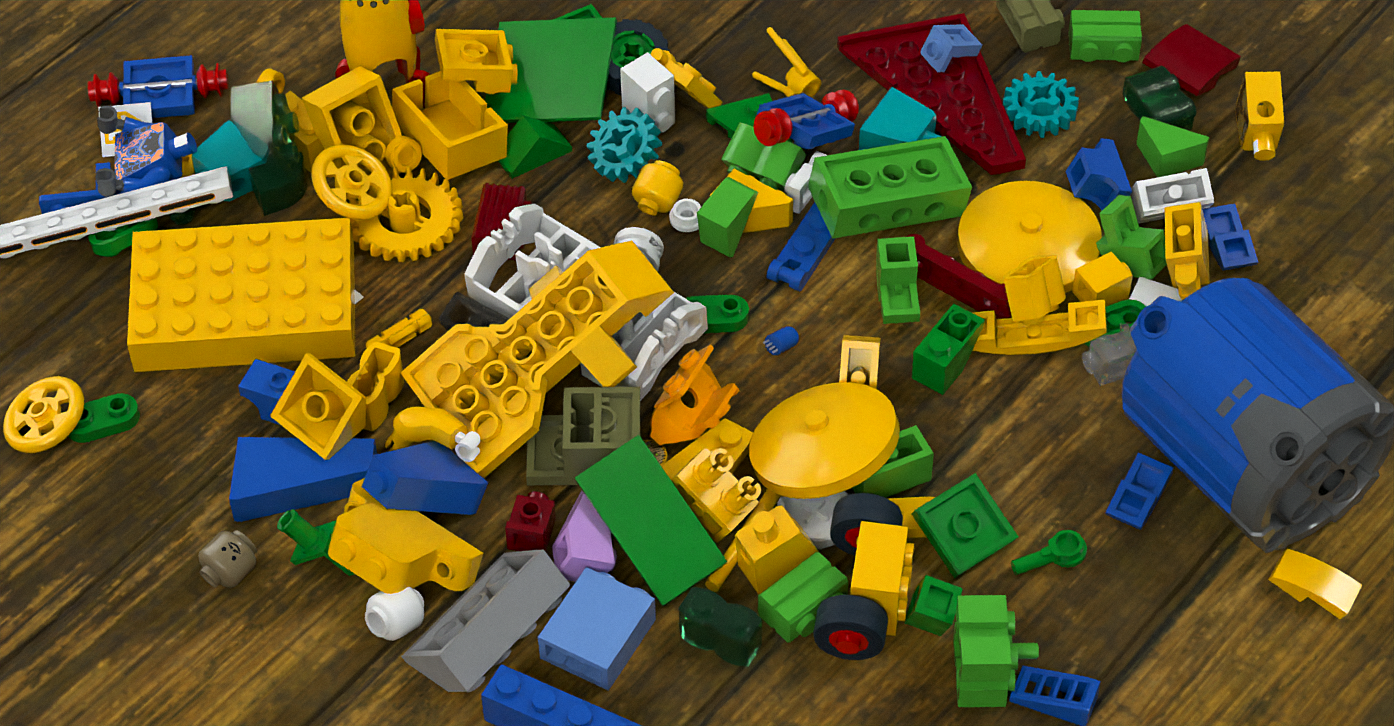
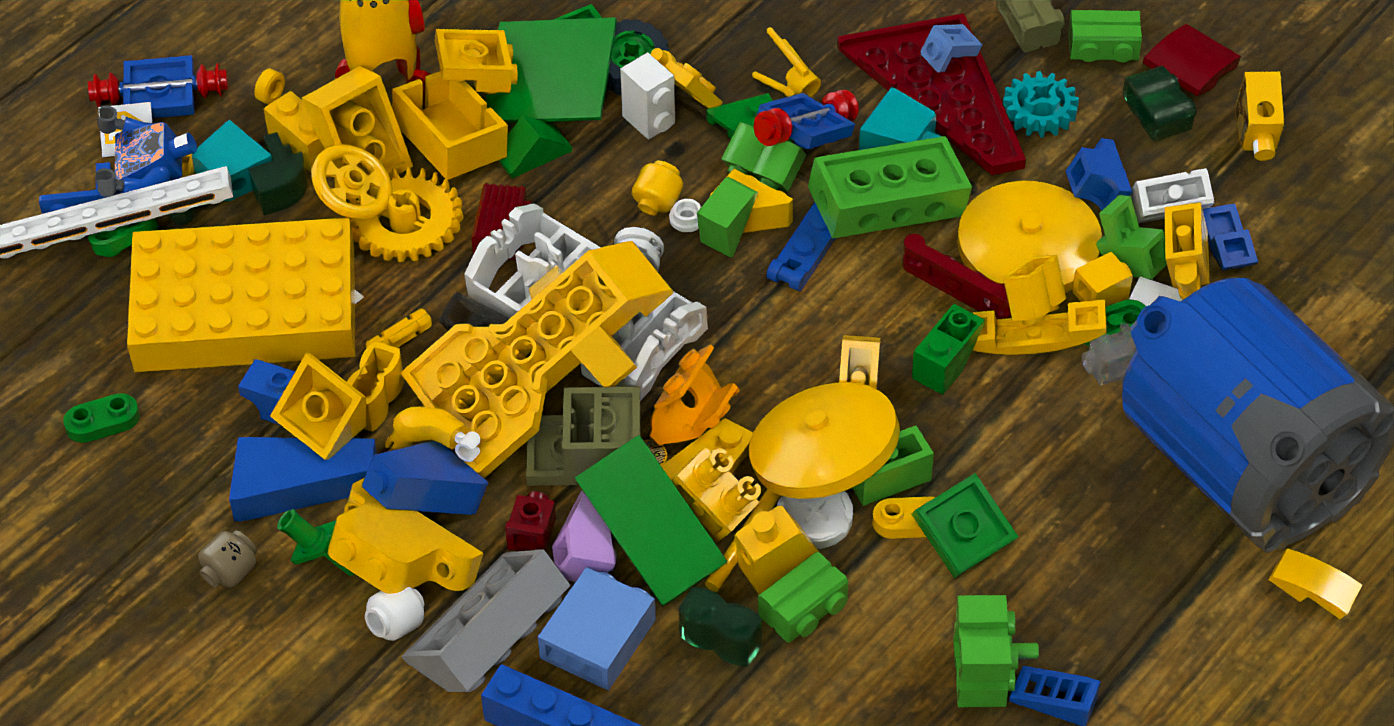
yellow plate [3,376,84,453] -> none
clear green slope [231,81,299,178] -> none
yellow tile [385,136,422,173] -> none
teal gear [587,107,662,183] -> none
green plate [685,295,749,333] -> none
blue piece [763,326,799,355] -> none
white plate [784,151,827,214] -> none
brick [813,493,914,660] -> none
bright green brick [876,237,920,324] -> none
green brick [904,575,963,636] -> none
green plate [1011,530,1087,575] -> none
blue slope [1106,453,1173,530] -> none
bright green slope [1137,116,1209,177] -> none

